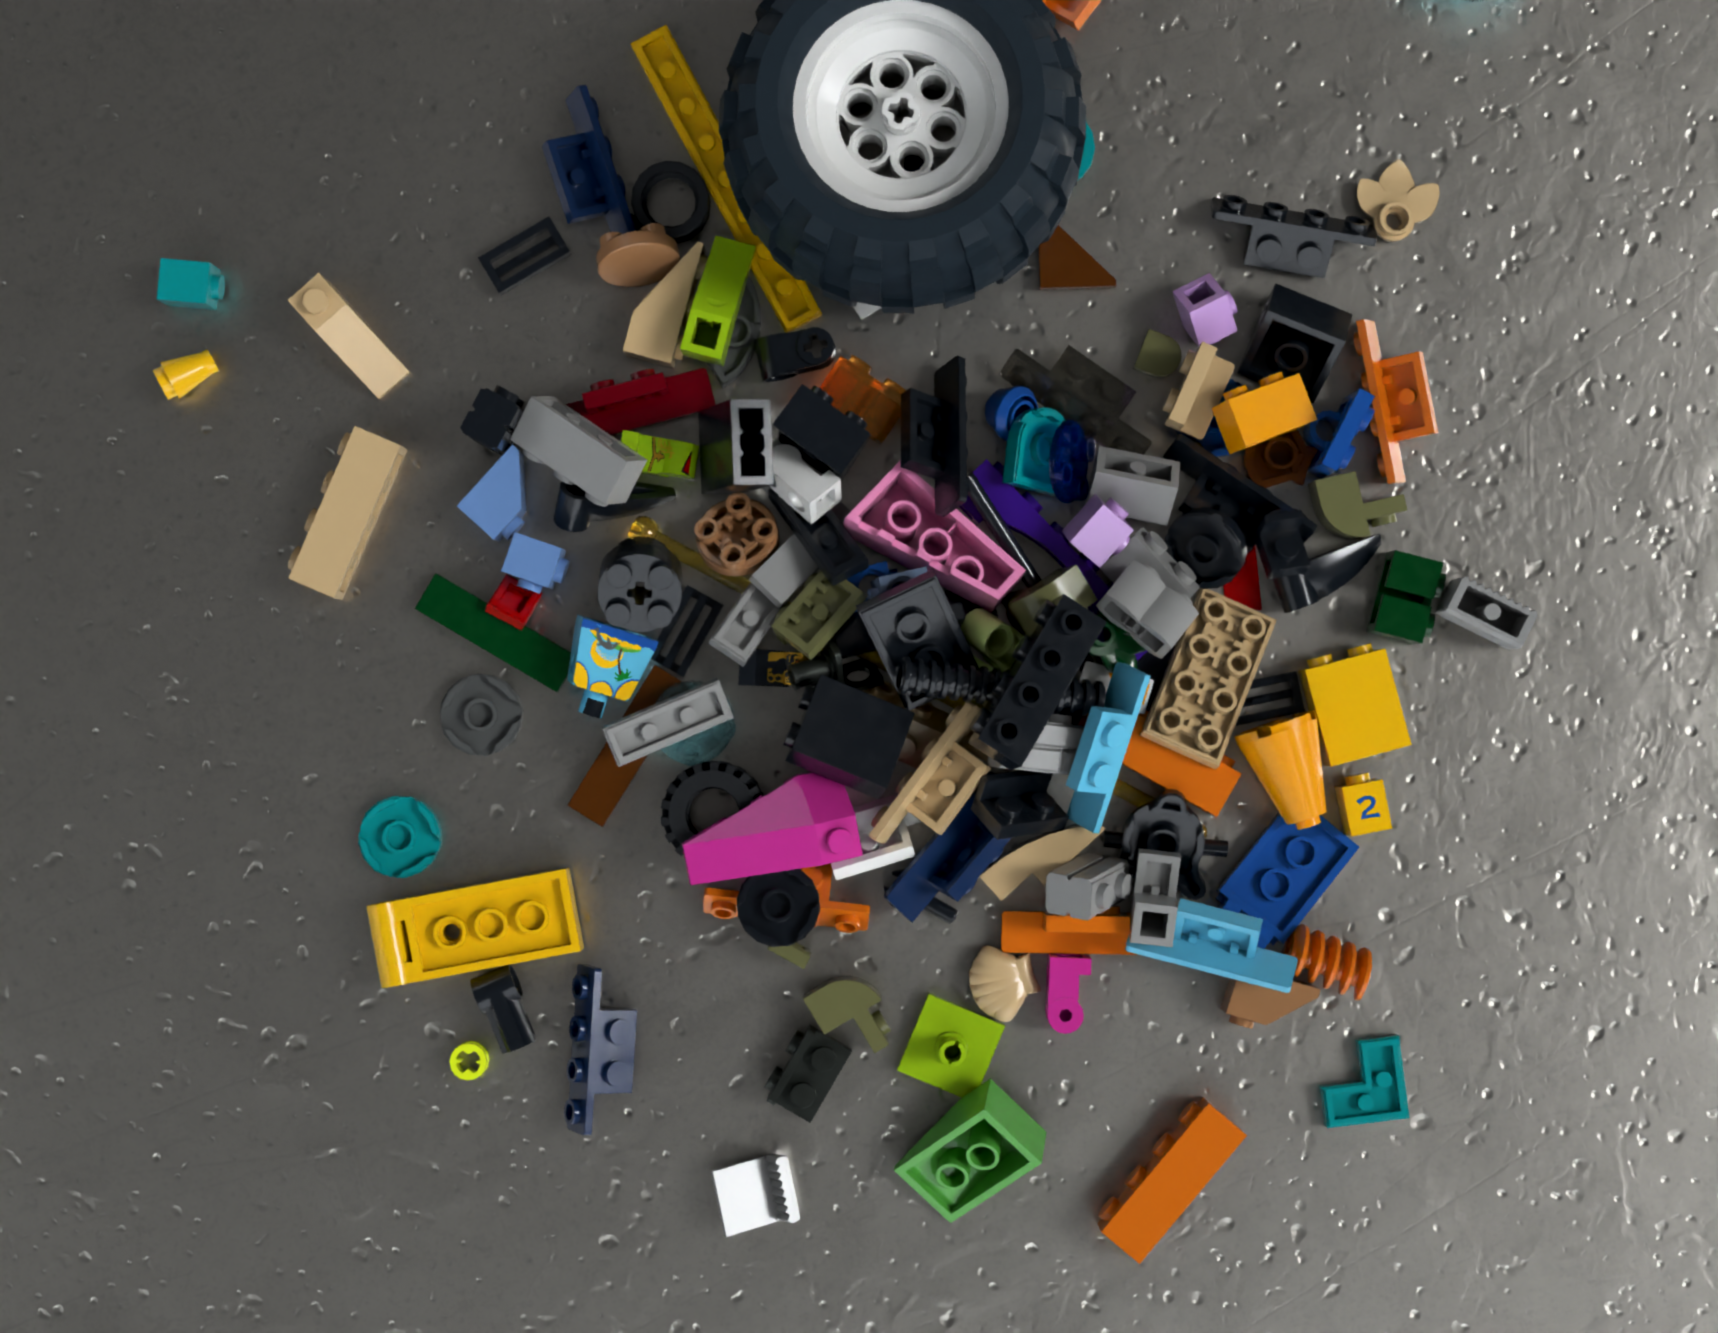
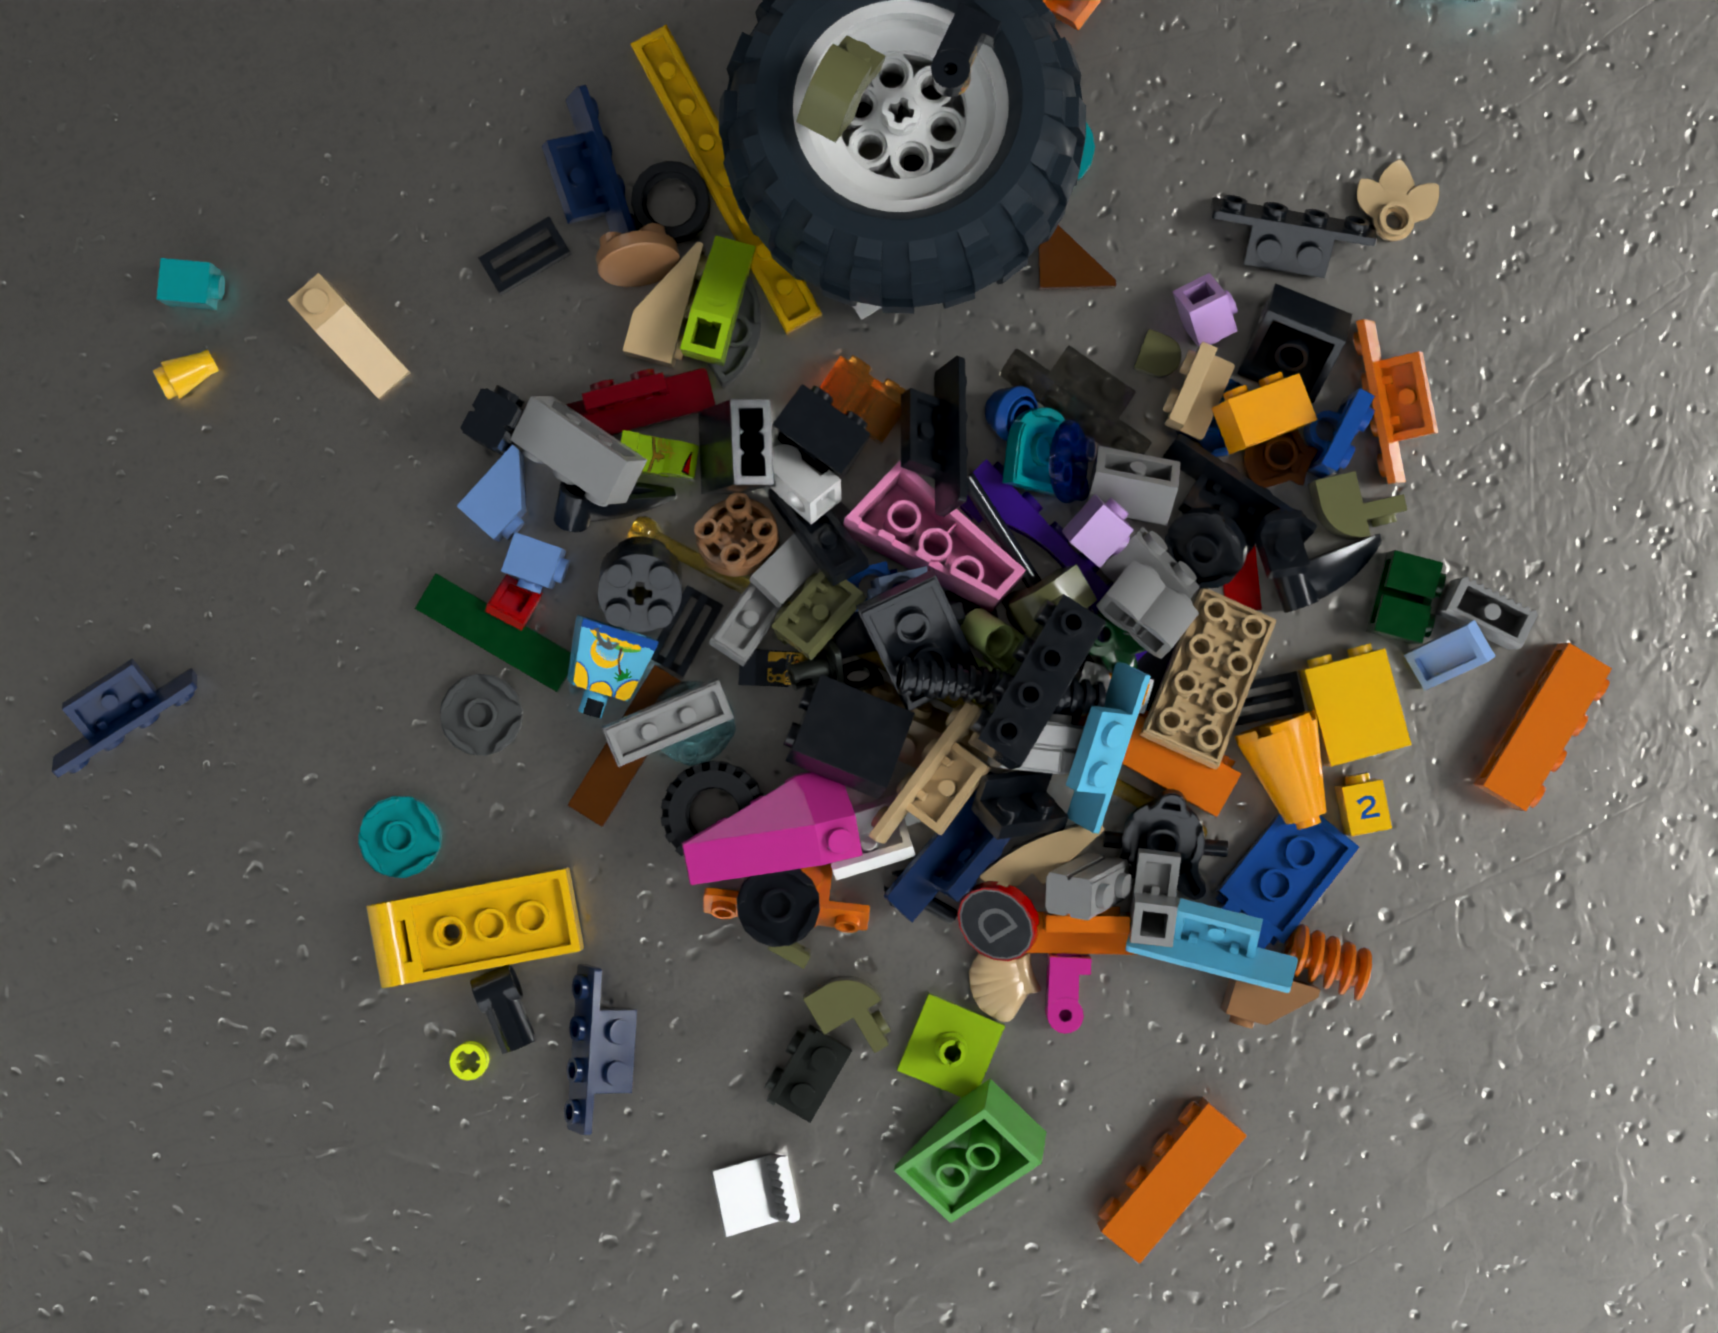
tan brick [288,426,408,600] -> none
black piece [754,327,836,382] -> none
teal tile [1320,1034,1410,1128] -> none
none -> dark blue bracket [52,658,197,778]
none -> olive brick [796,35,886,143]
none -> black leg [931,3,1001,97]
none -> black tile [958,881,1040,961]
none -> light blue tile [1404,620,1495,691]
none -> orange brick [1474,643,1612,811]

